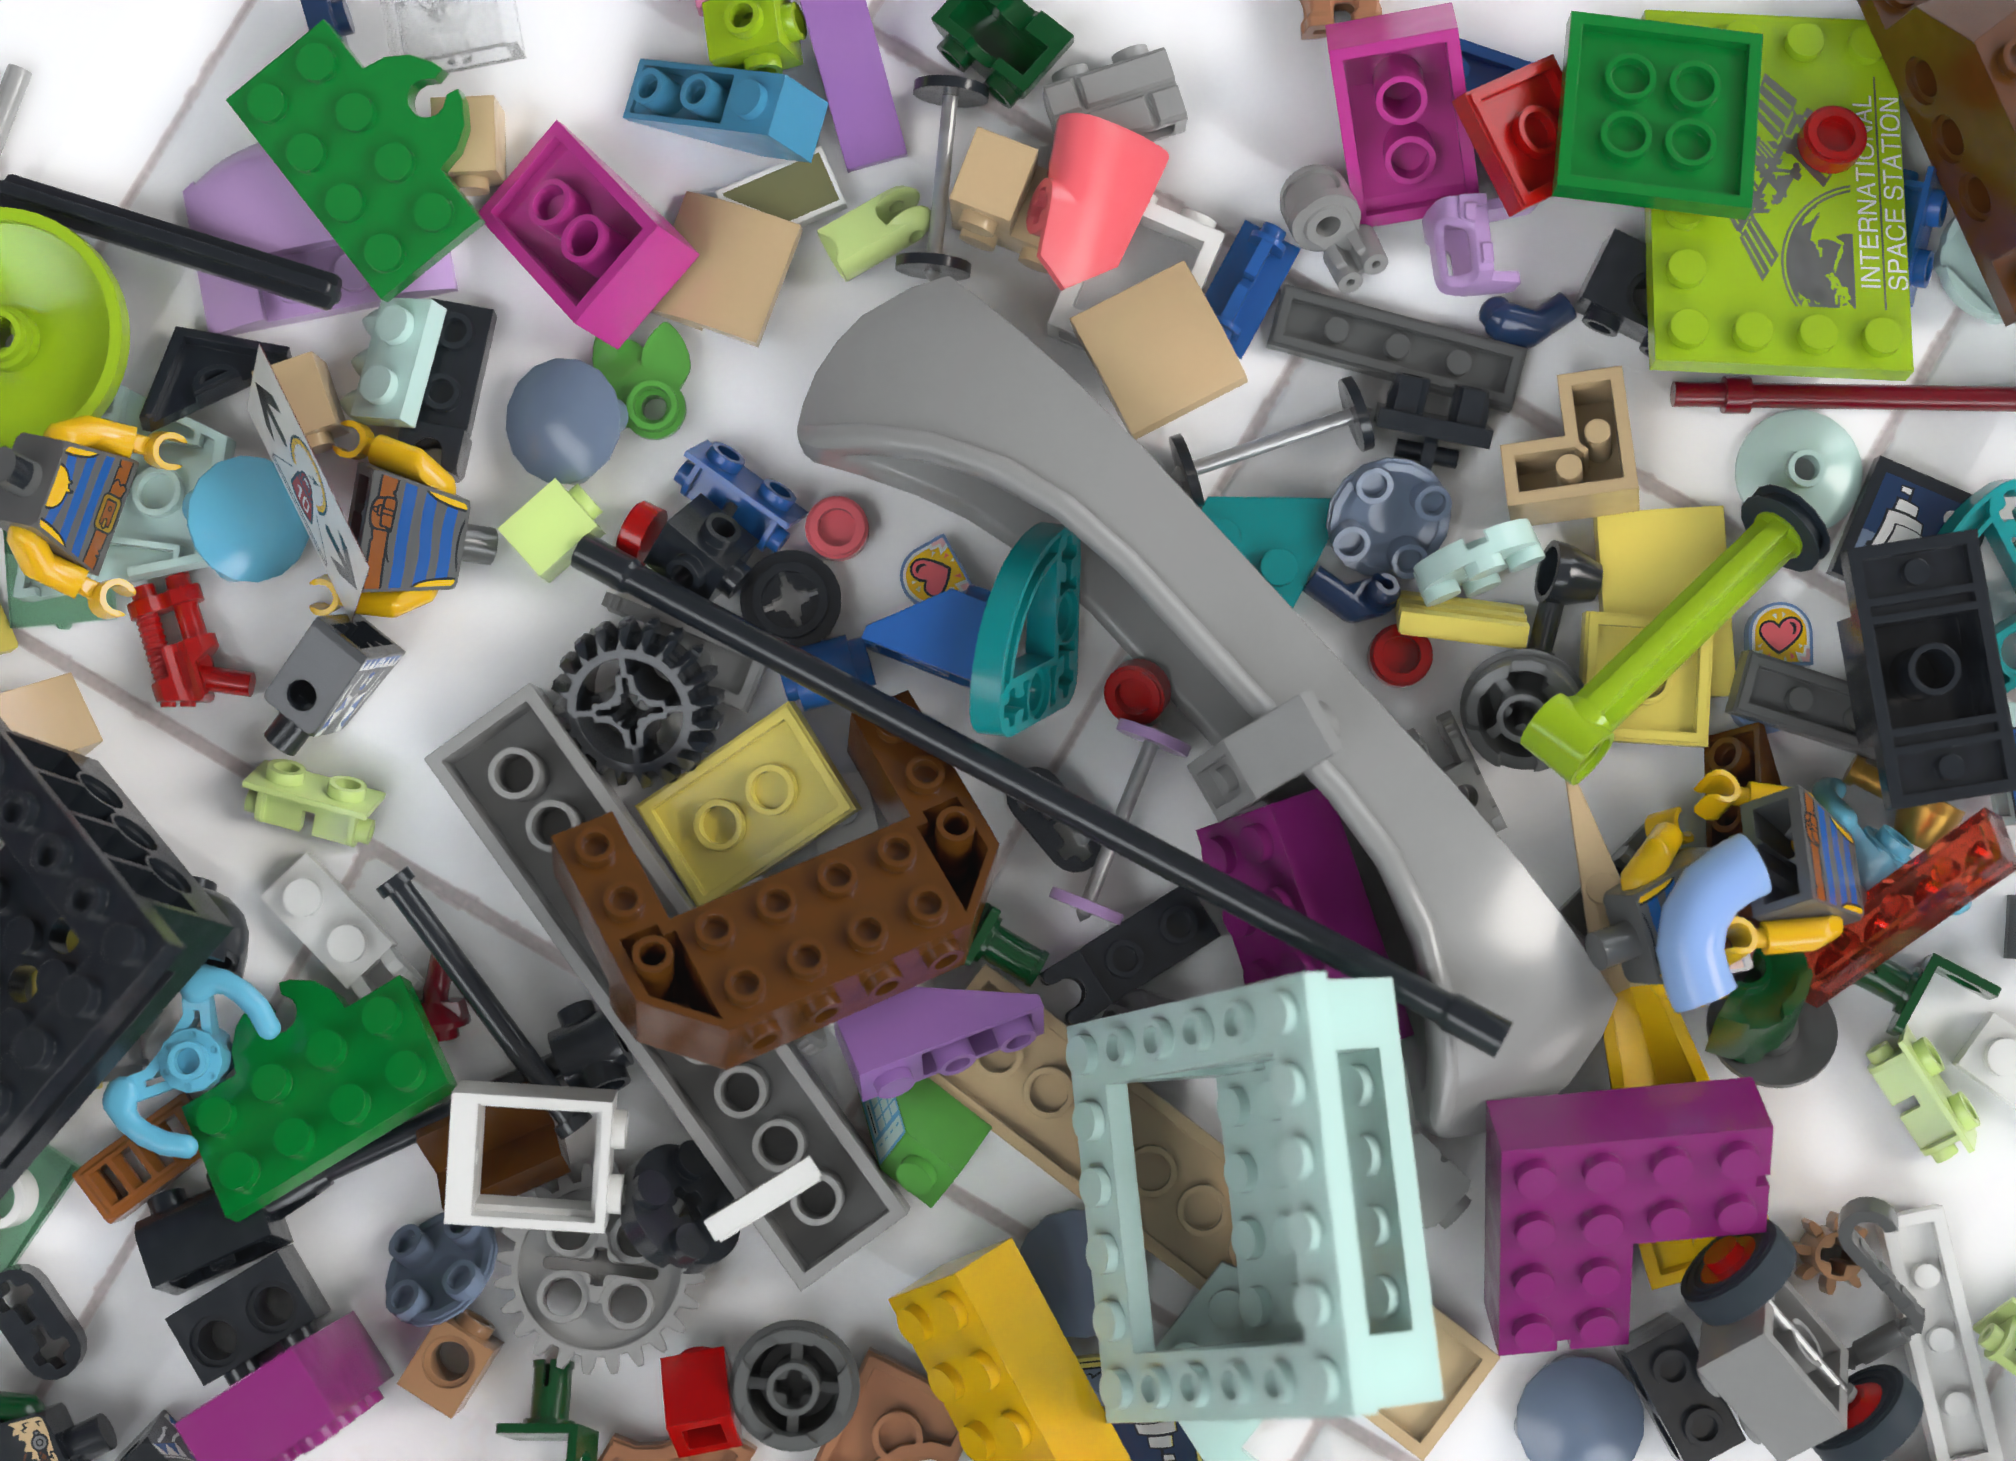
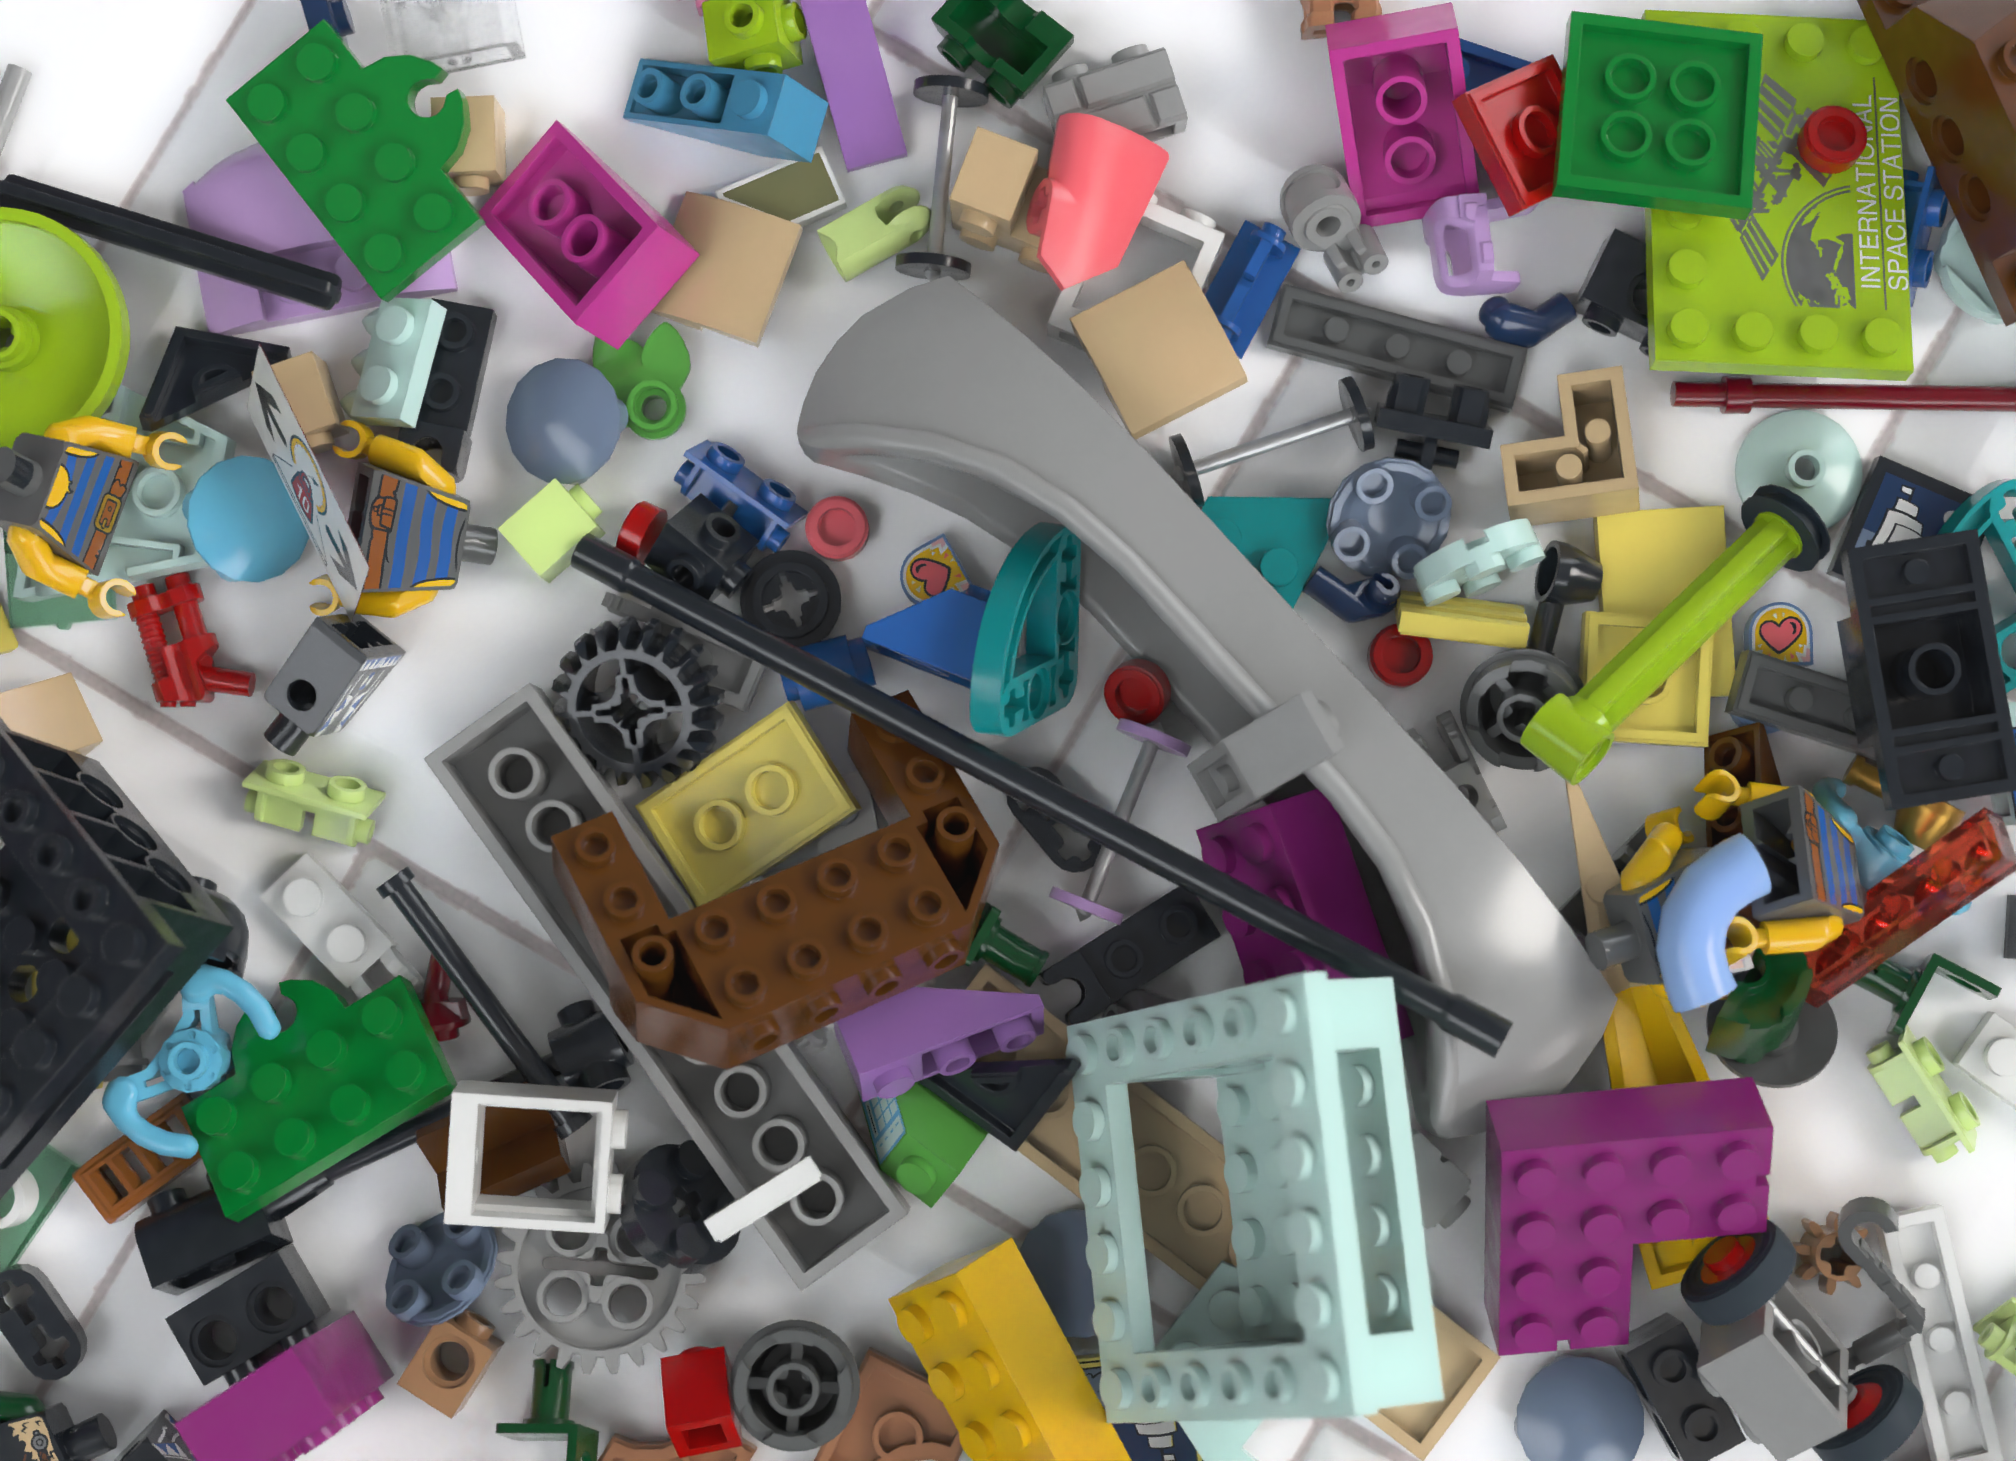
none -> black tile [918,1058,1081,1152]

